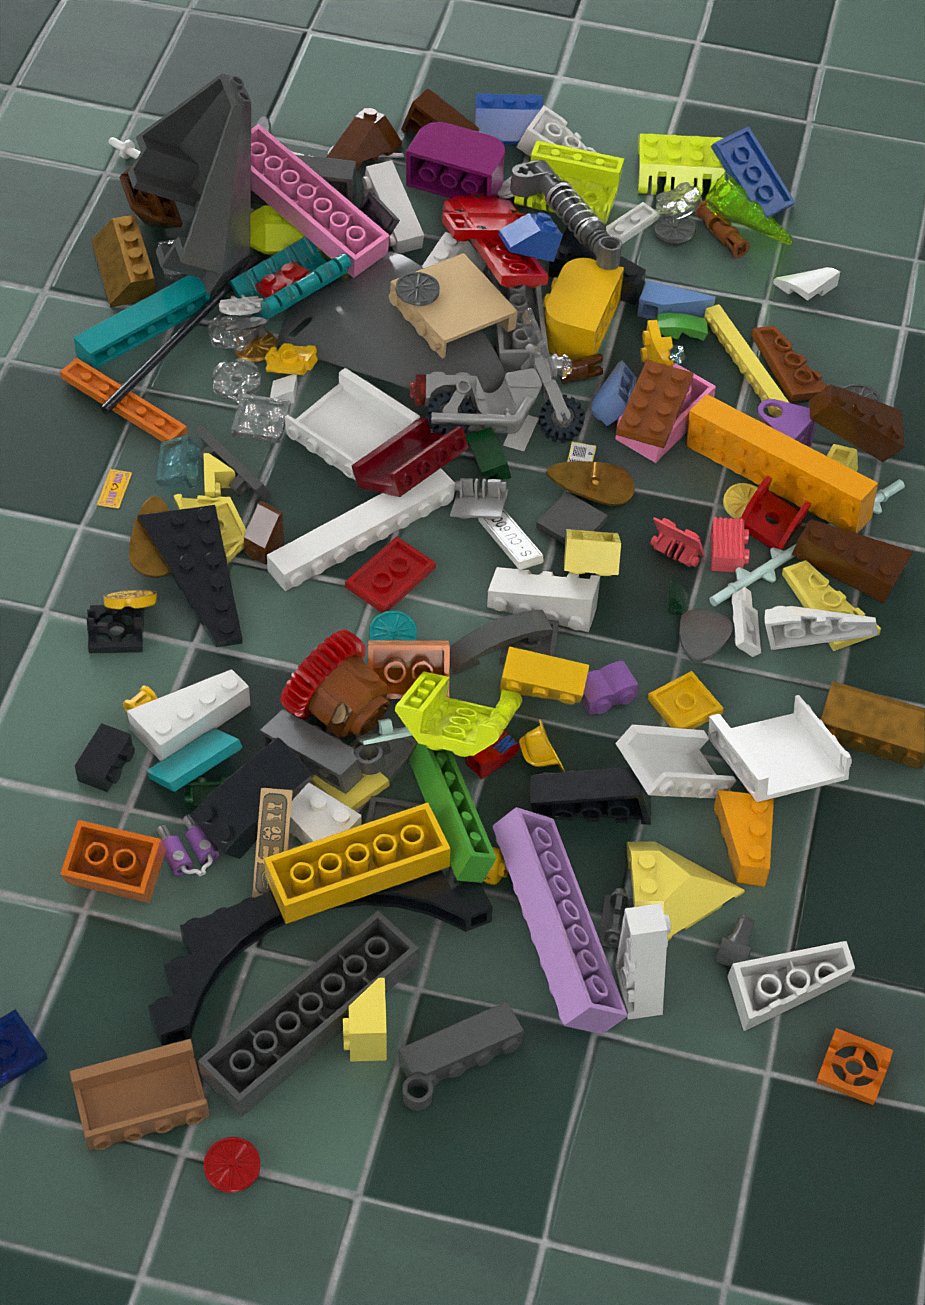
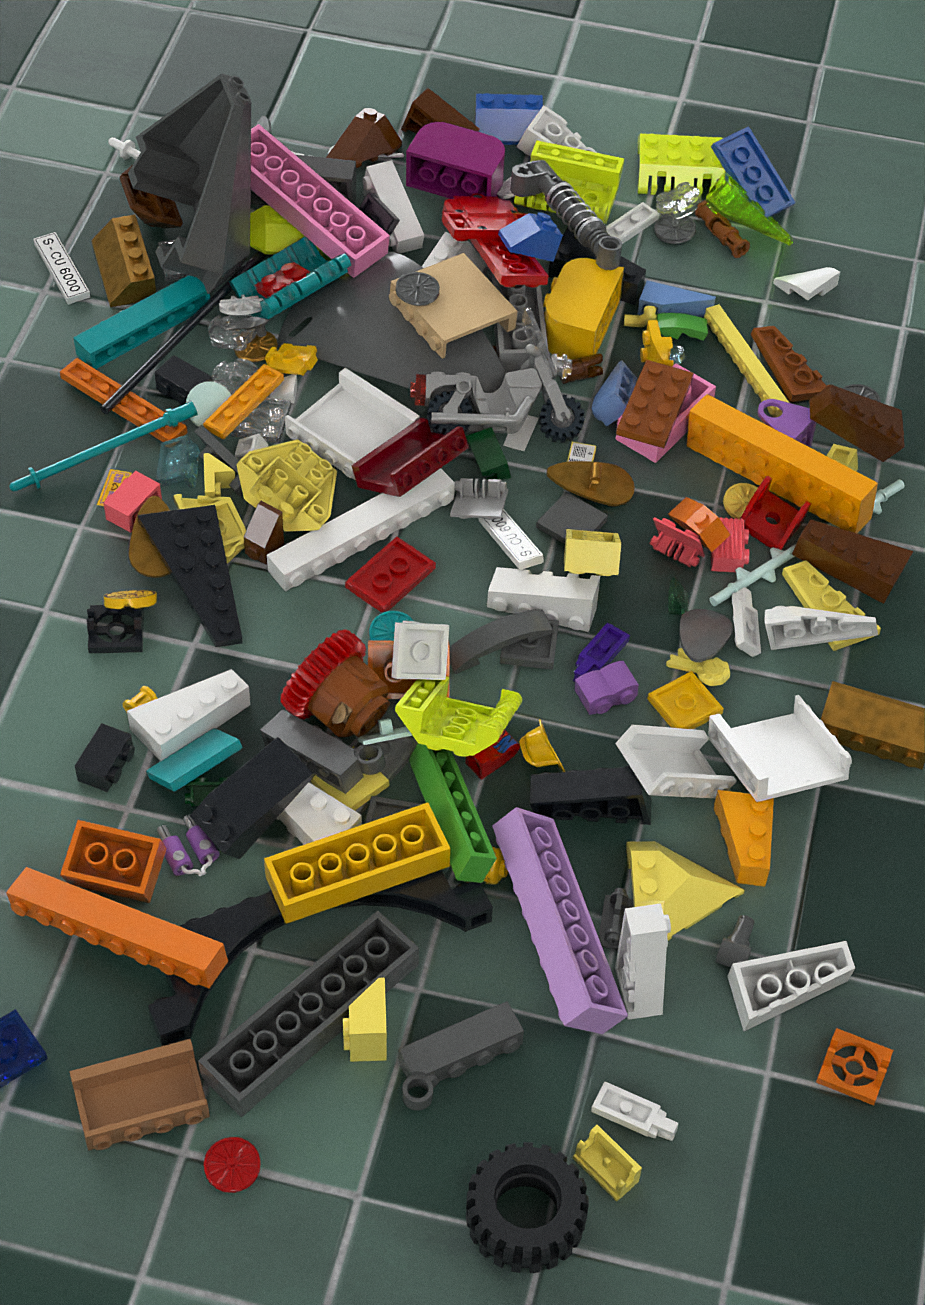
sticker [252,788,292,898] -> none
yellow wedge [499,646,589,704] -> none
none -> orange brick [6,867,228,988]
none -> teal bar [9,401,198,492]
none -> white tile [33,232,90,305]
none -> coral brick [104,471,162,533]
none -> black brick [155,355,212,405]
none -> light aqua piece [186,382,231,427]
none -> light orange tile [203,364,284,440]
none -> white slope [235,434,269,461]
none -> light yellow wedge [237,439,337,531]
none -> white bracket [391,621,449,680]
none -> black tyre [466,1142,589,1273]
none -> dark purple hinge [573,623,630,682]
none -> light yellow hinge [573,1125,642,1201]
none -> white hinge [591,1082,678,1141]
none -> light yellow arm [624,306,657,327]
none -> light yellow piece [666,648,730,686]
none -> orange slope [668,497,731,552]

